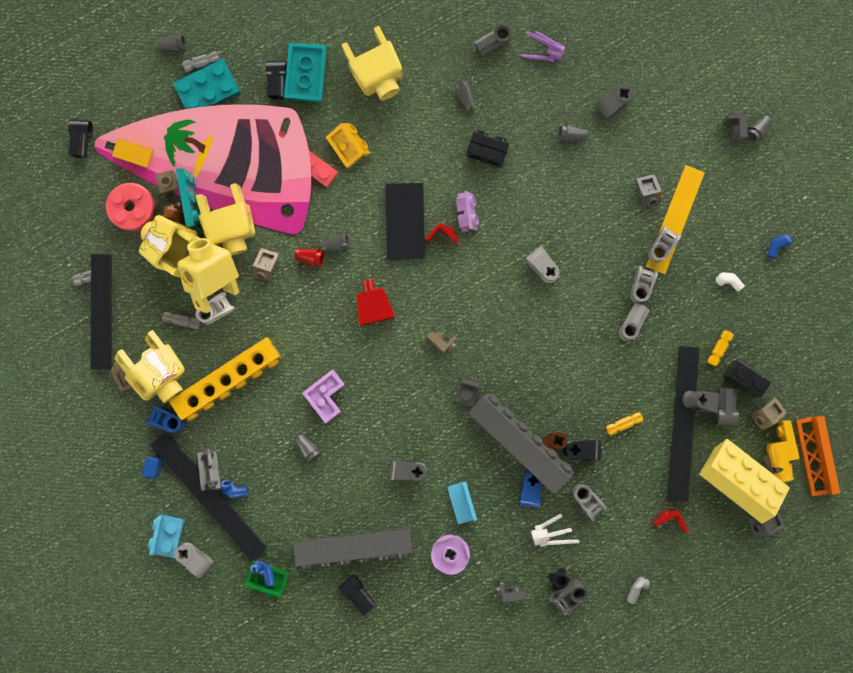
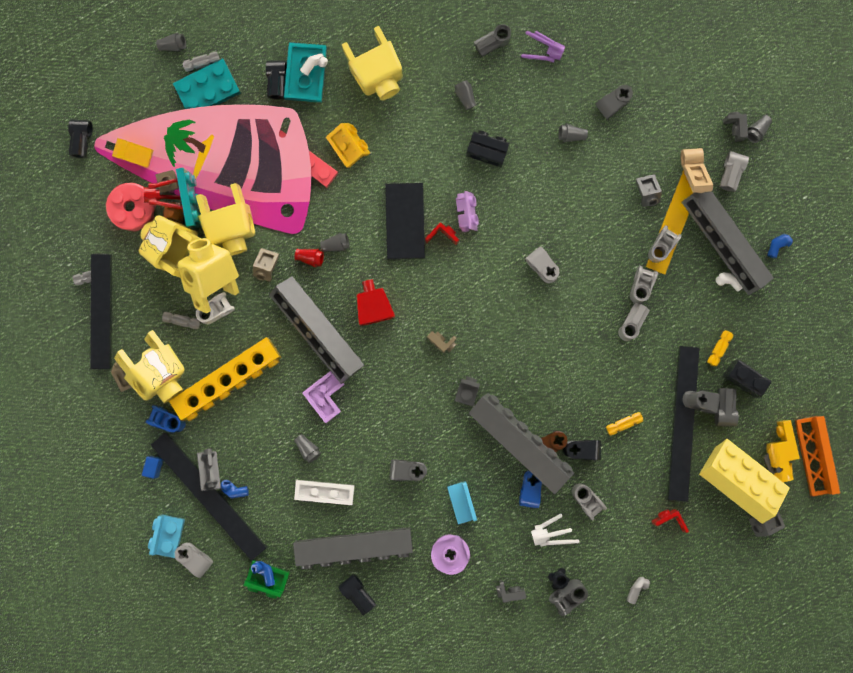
dark tan bracket [751,397,787,430] -> none
none -> red plant [143,178,183,210]
none -> brick [269,277,364,384]
none -> white plate [294,480,355,505]
none -> white arm [300,54,328,76]
none -> tan plate [681,148,713,193]
none -> dark grey brick [682,191,774,295]
none -> light grey piece [719,151,749,192]

